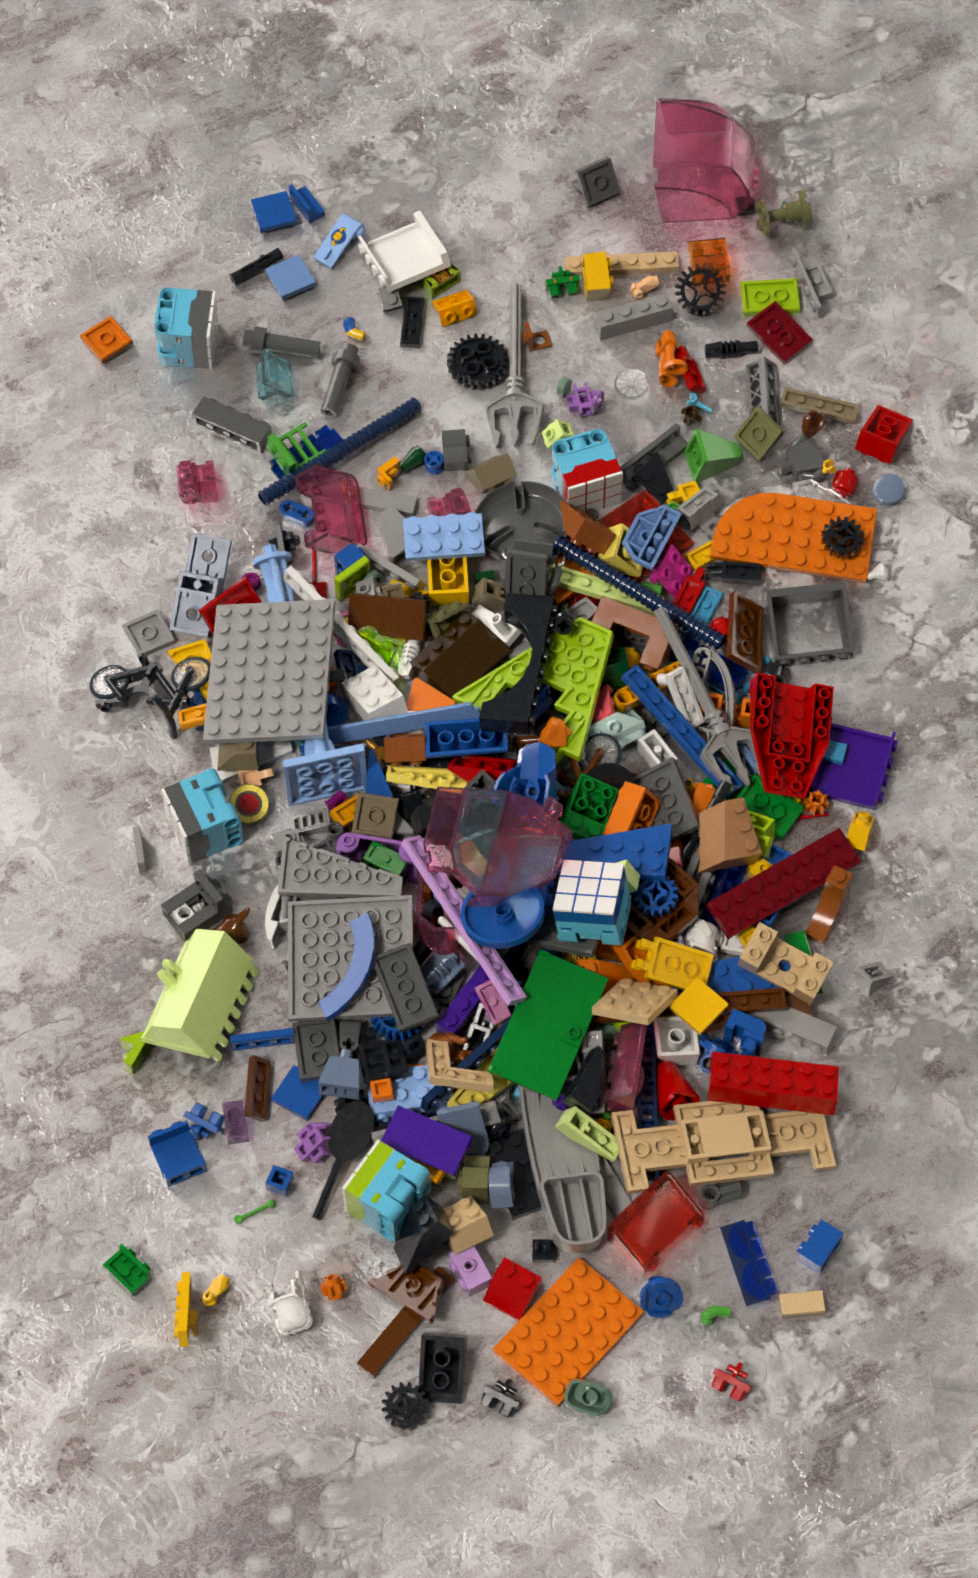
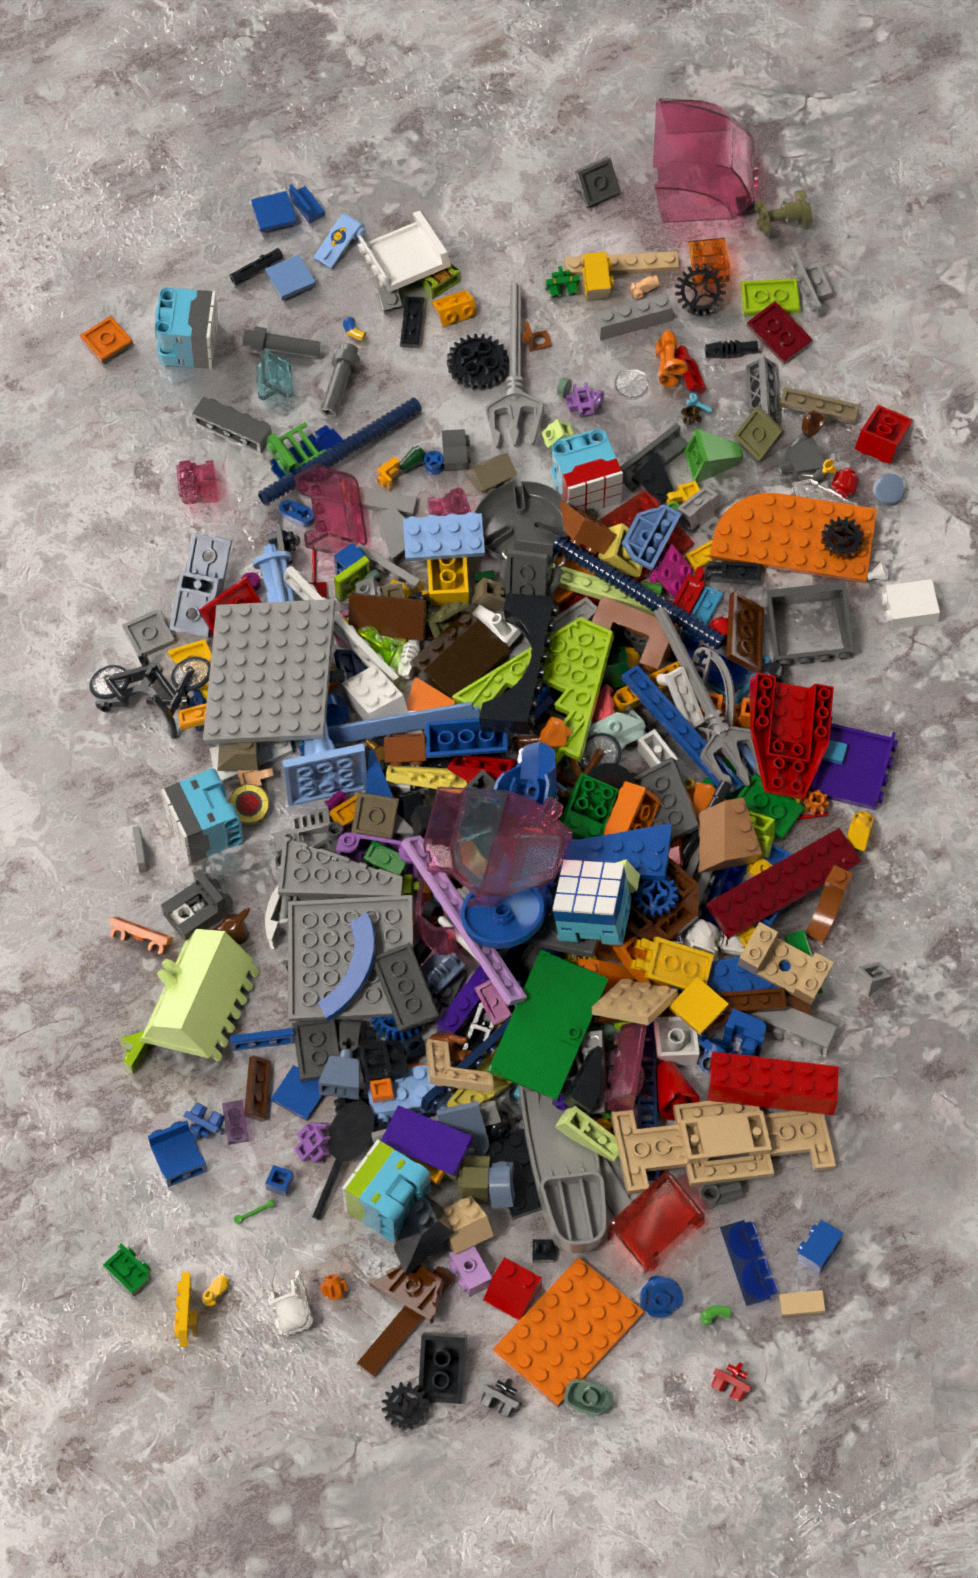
black pin [554,602,573,635] -> none
none -> plate [109,916,173,954]
none -> lime tile [403,875,423,896]
none -> white brick [881,579,940,629]

